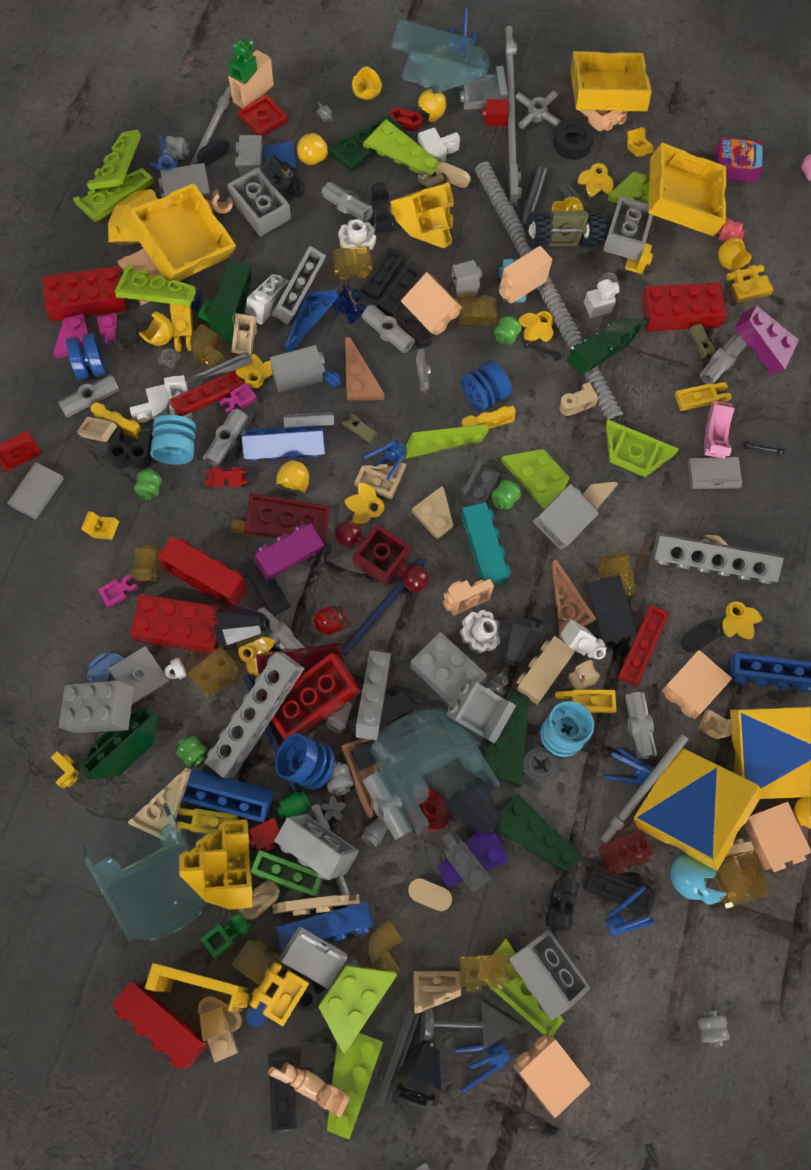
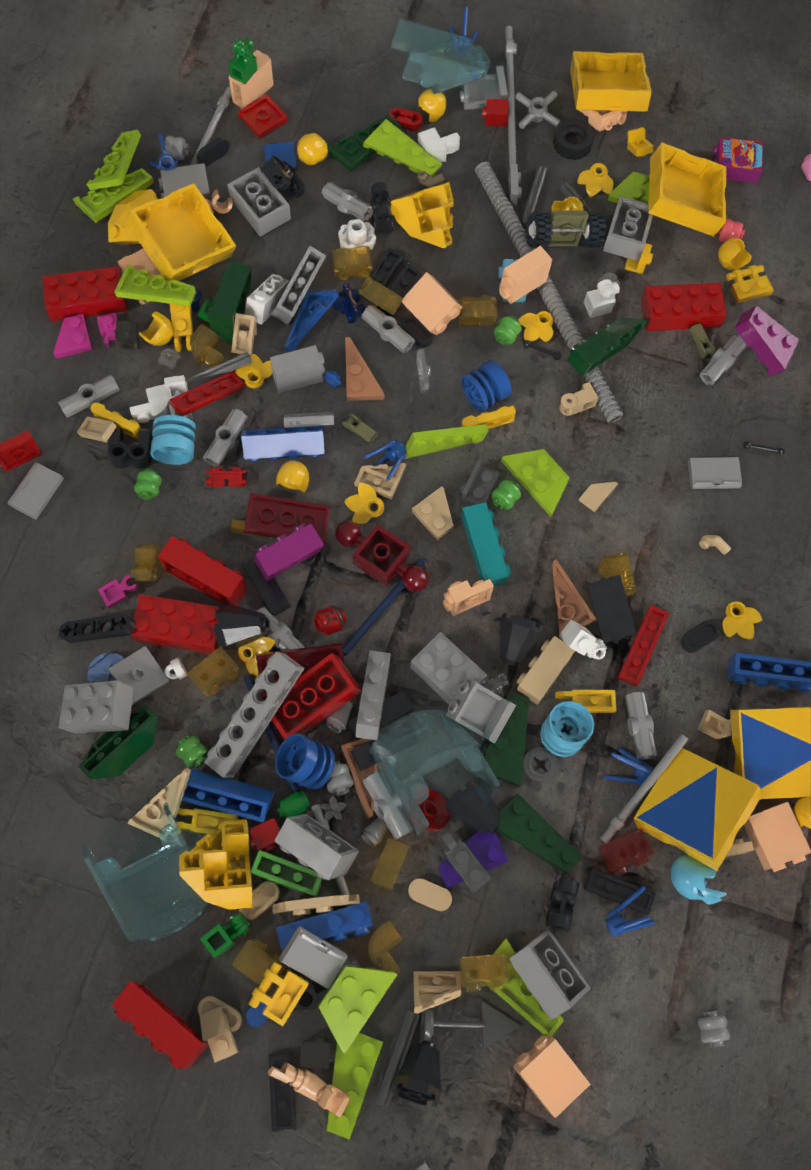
yellow bracket [50,751,80,789] -> none
blue wheel [66,332,106,381] -> none
yellow bracket [81,511,119,540] -> none
yellow panel [145,963,251,1012] -> none
dark pink plate [220,383,257,415] -> none
light grey brick [235,135,263,176] -> none
clear plate [316,103,333,122] -> none
yellow hair [352,67,382,100] -> none
tan tile [435,162,471,188] -> none
light grey brick [450,260,482,301] -> none
blue plant [455,1042,510,1092] -> none
white plant [460,610,500,653] -> none
light grey brick [533,484,599,550] -> none
tan leg [568,660,600,690] -> none
lime wing [605,420,679,477] -> none
light grey brick [652,532,784,584] -> none
light nougat brick [662,650,732,720] -> none
yellow hinge [674,382,732,412] -> none
bright pink arch [704,400,734,459] -> none
clear yellow slope [714,852,770,908] -> none
none -> black beam [59,614,136,643]
none -> clear yellow brick [358,276,403,315]
none -> clear yellow panel [371,838,409,892]

